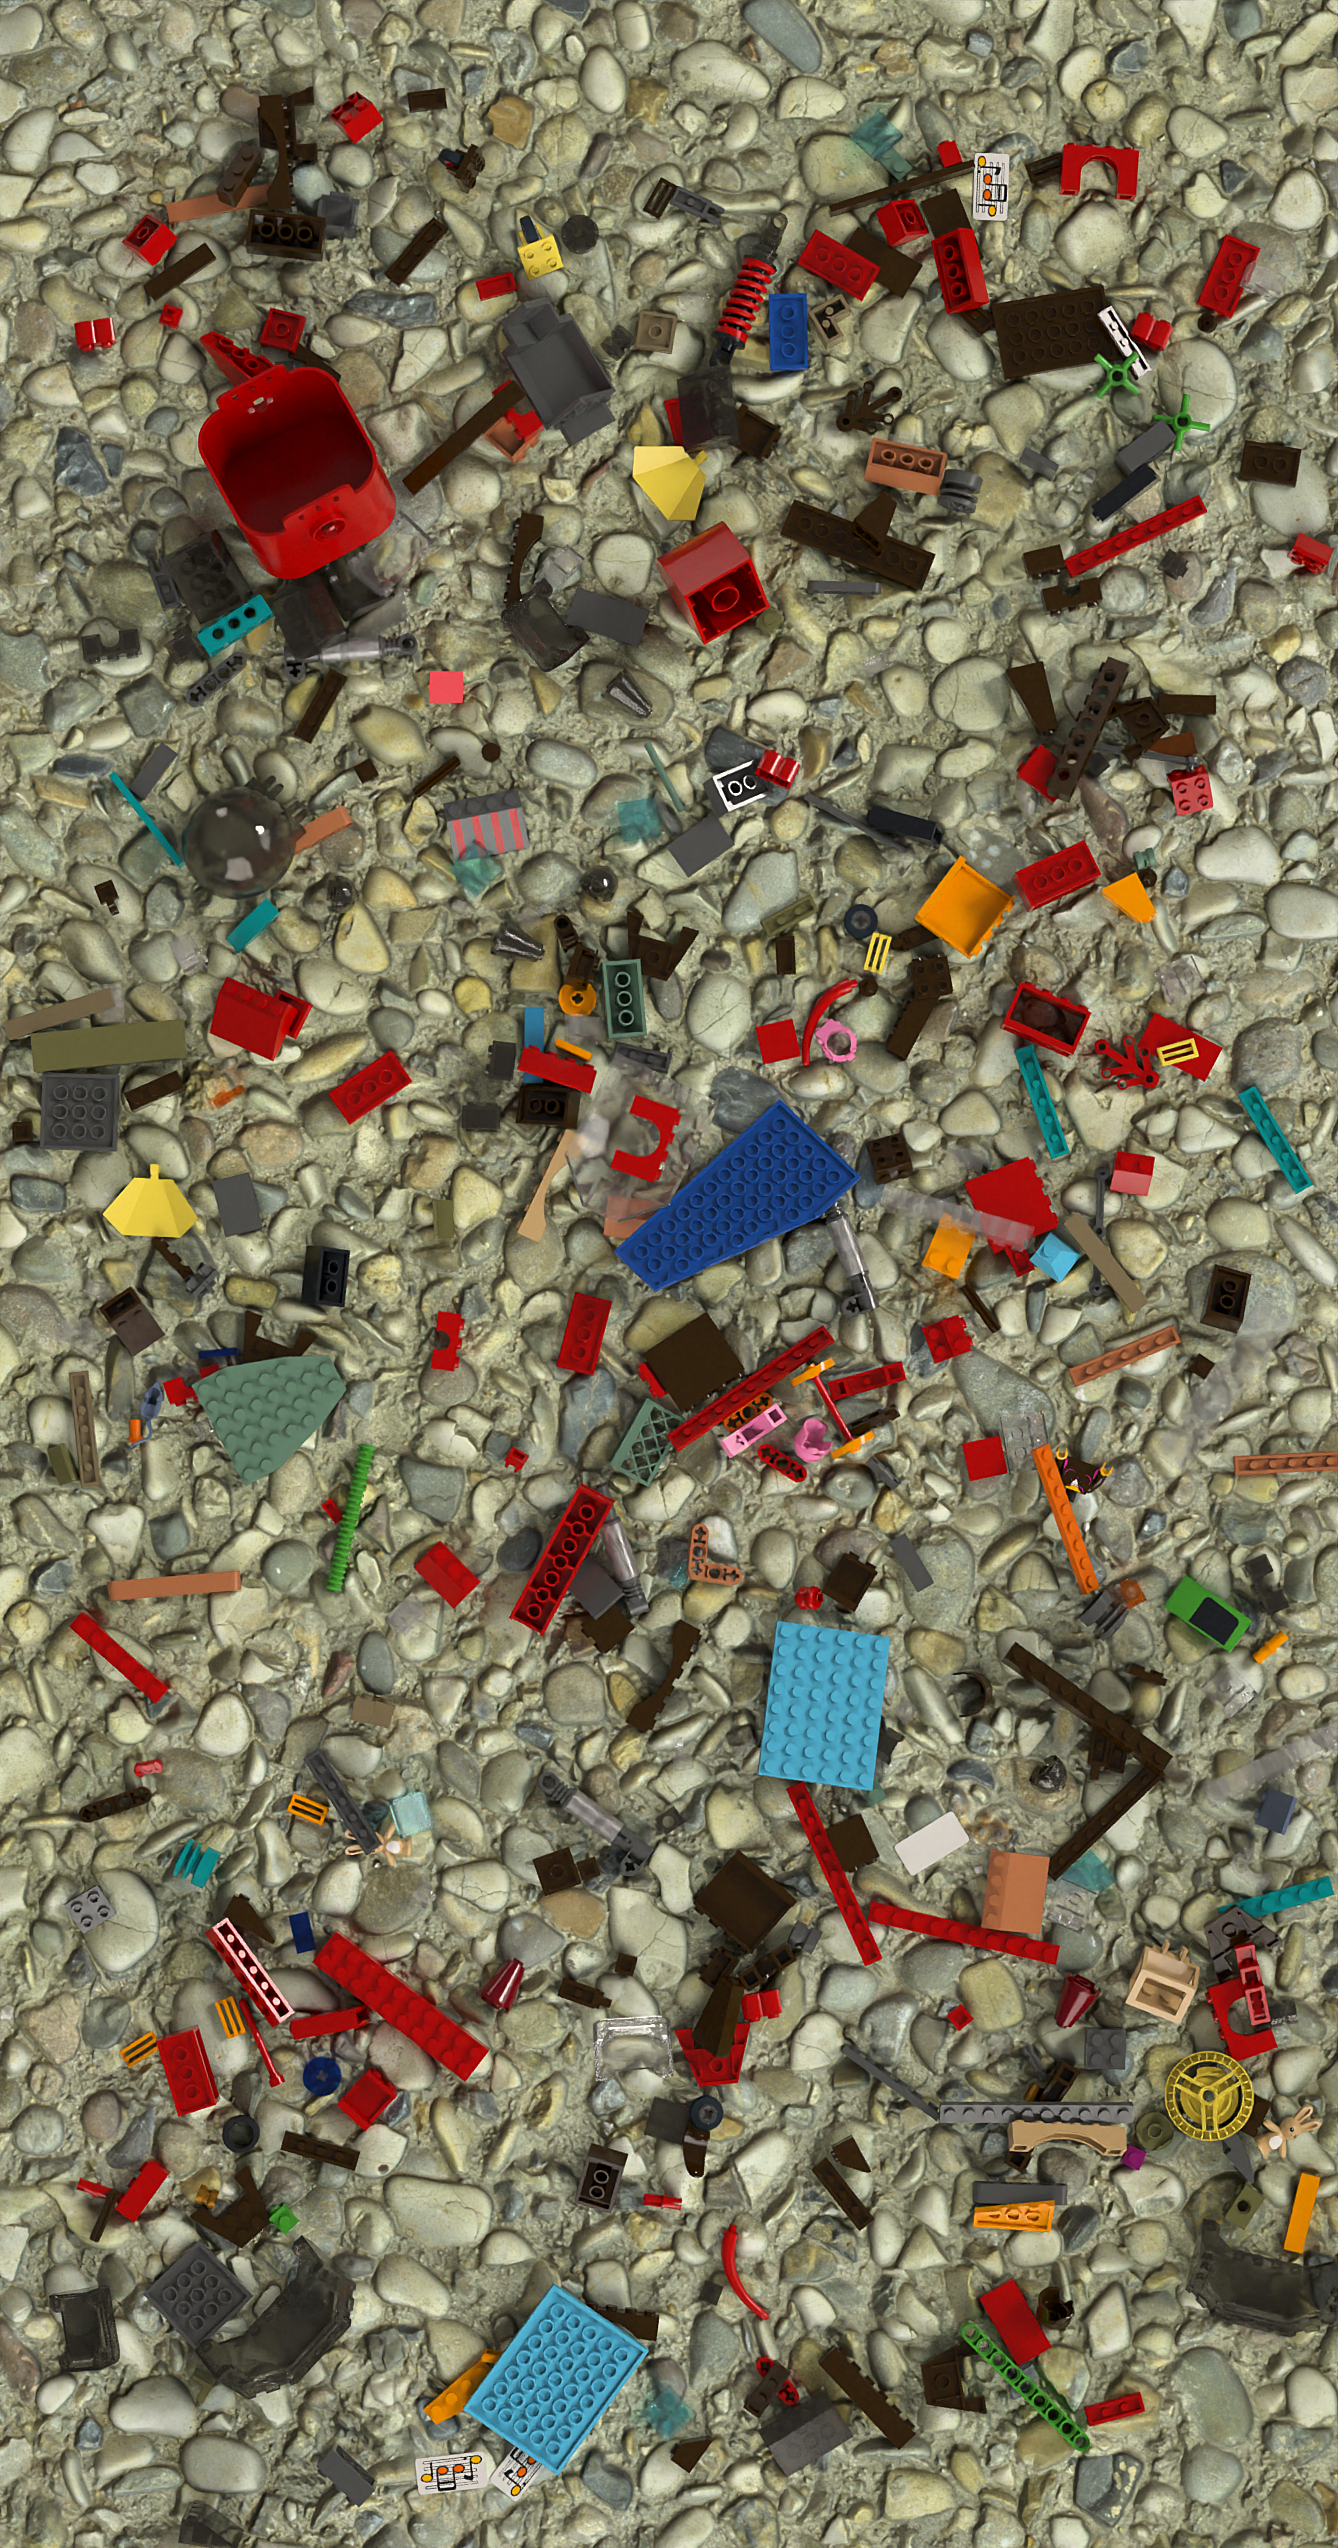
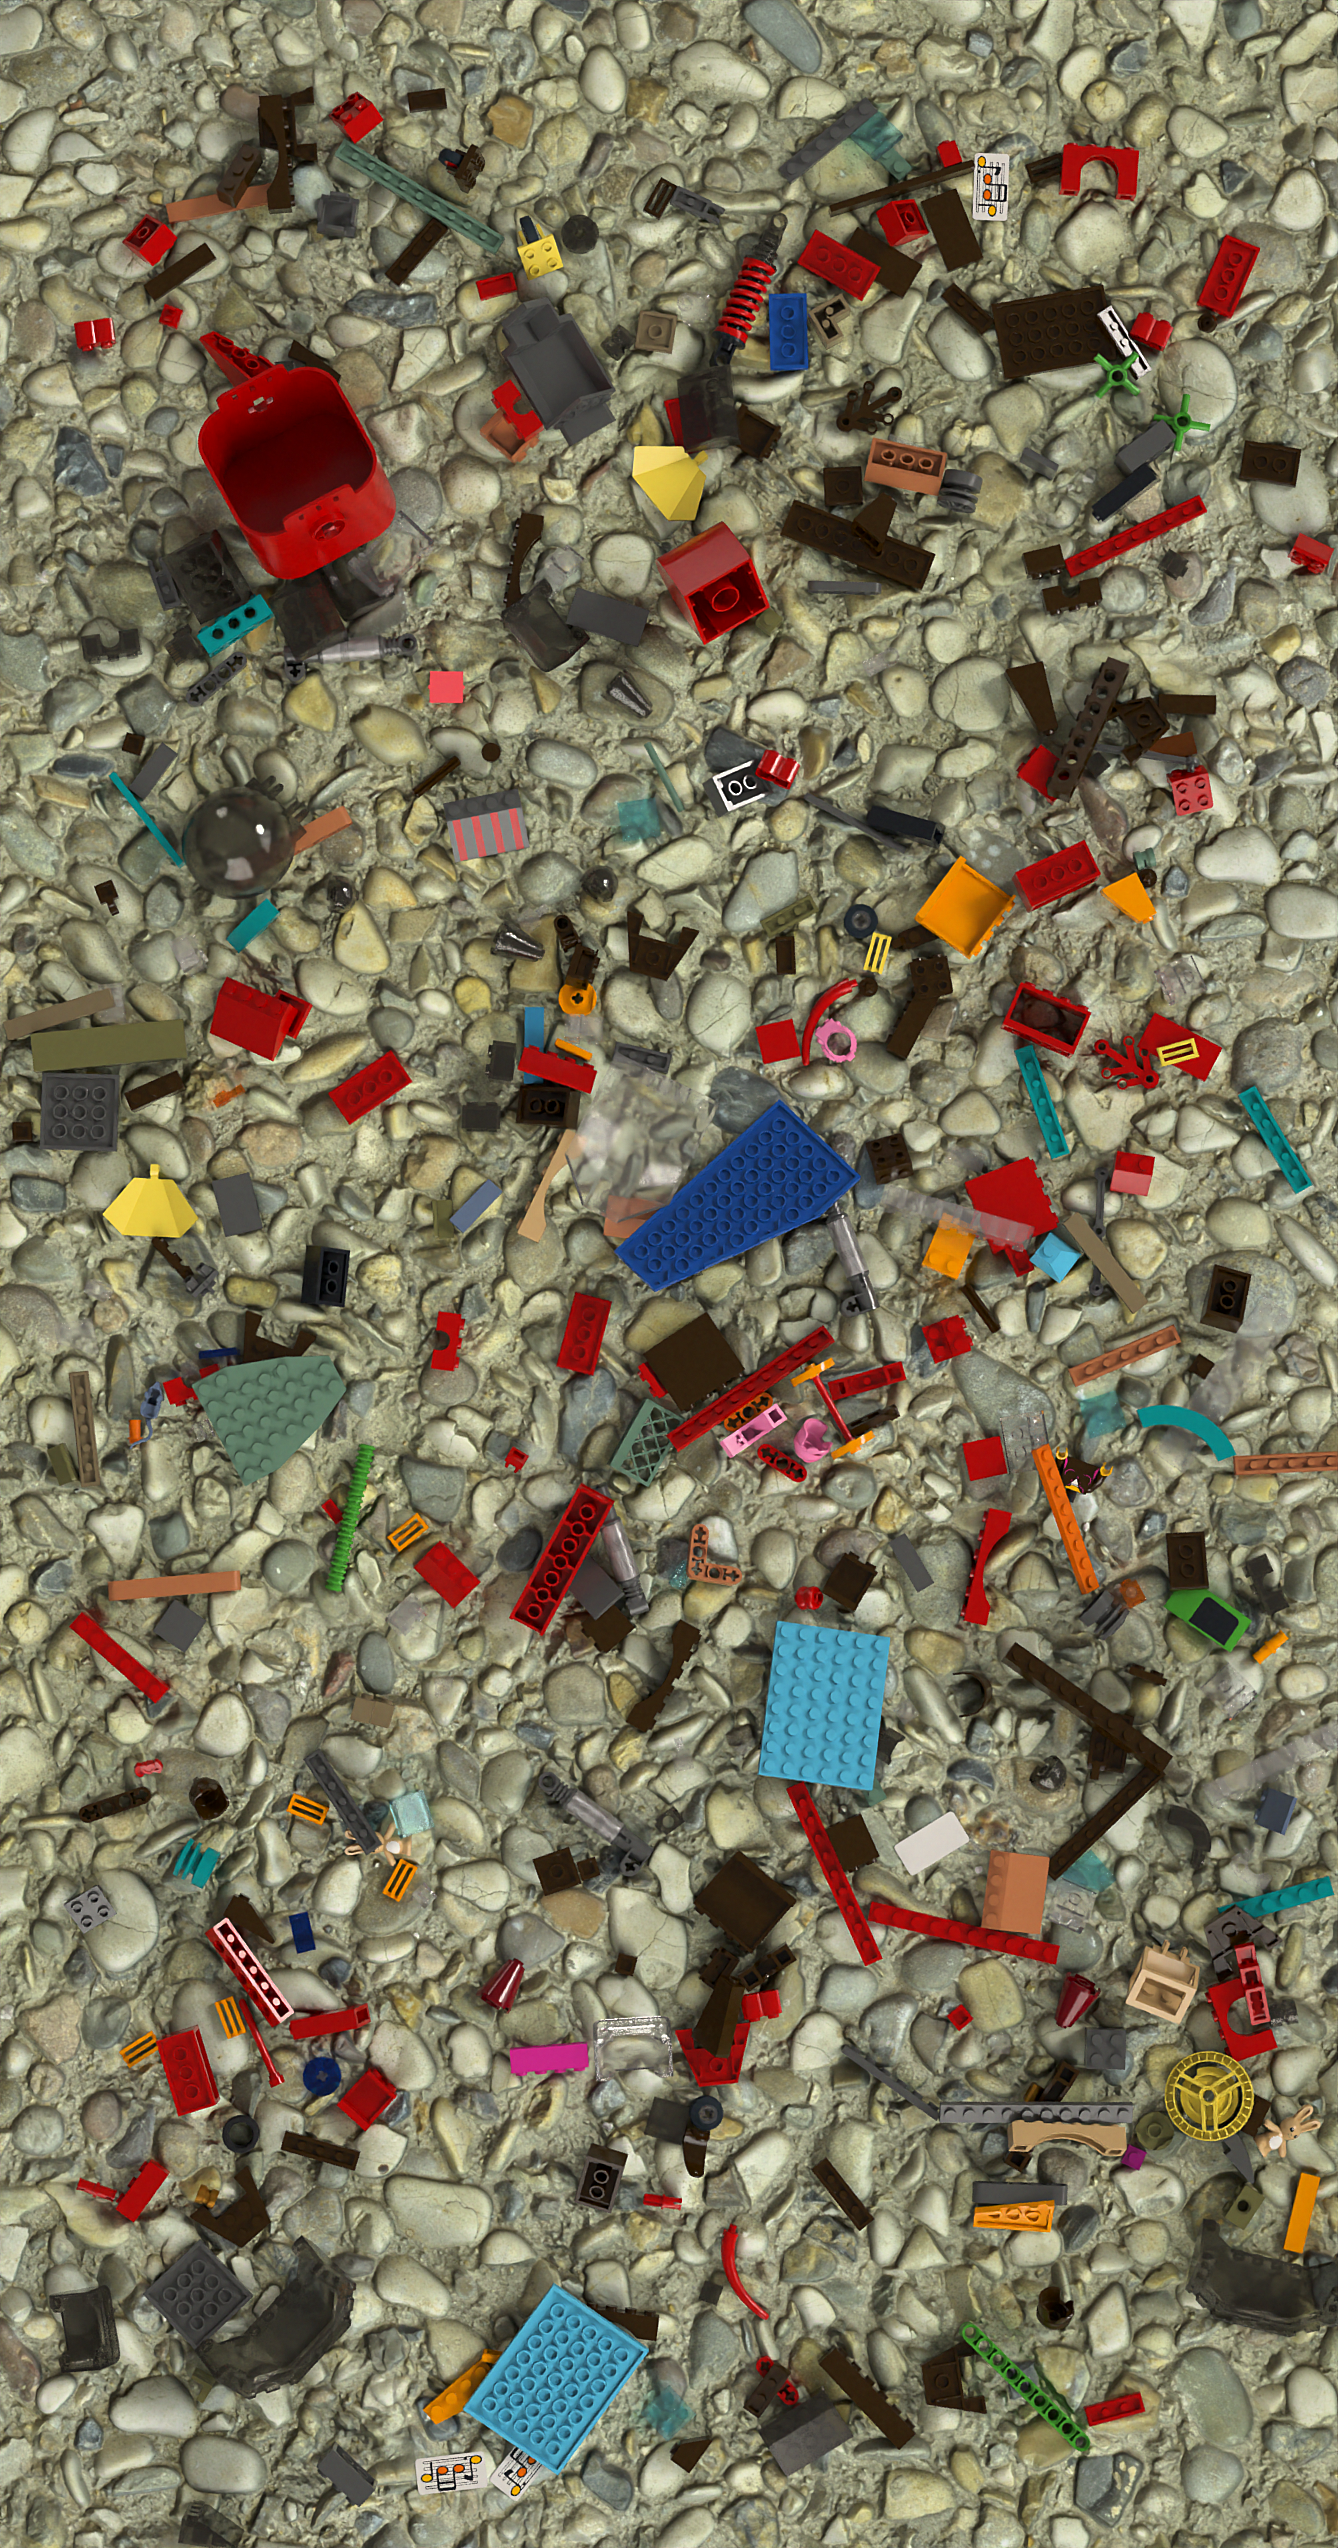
dark brown axle [90,2189,120,2242] -> none
dark brown slope [99,1286,165,1356] -> none
dark brown slope [245,209,326,262] -> none
red tile [259,307,307,354] -> none
bright green bracket [268,2203,300,2235] -> none
dark brown plate [294,668,348,744] -> none
red brick [312,1929,490,2082] -> none
dark brown plate [353,758,379,785] -> none
dark brown tile [402,380,527,496] -> none
clear light blue tile [449,842,503,897] -> none
dark brown hinge [557,1977,612,2009] -> none
sand green slope [600,959,647,1041] -> none
red arch [610,1095,682,1184] -> none
dark grey tile [666,814,735,878] -> none
dark grey wheel [787,1920,822,1955] -> none
dark brown slope [830,2134,871,2173] -> none
dark grey pin [865,1455,901,1491] -> none
red slope [931,228,989,314] -> none
red tile [979,2278,1052,2367] -> none
dark grey axle [1022,2044,1048,2081] -> none
clear brick [1239,261,1287,302] -> none
none -> dark brown tile [122,732,146,757]
none -> dark grey tile [153,1599,207,1653]
none -> dark brown helmet [189,1776,229,1820]
none -> sand green plate [334,139,505,255]
none -> light orange tile [382,1858,418,1902]
none -> light orange tile [387,1513,429,1552]
none -> sand blue tile [449,1179,502,1233]
none -> dark pink brick [510,2041,589,2076]
none -> dark grey plate [779,97,878,185]
none -> dark brown tile [823,466,863,507]
none -> red arch [960,1508,1012,1626]
none -> clear light blue plate [1078,1391,1127,1439]
none -> teal tile [1136,1405,1236,1461]
none -> dark brown tile [1165,1531,1209,1591]
none -> clear smoke arch [1167,1804,1211,1870]

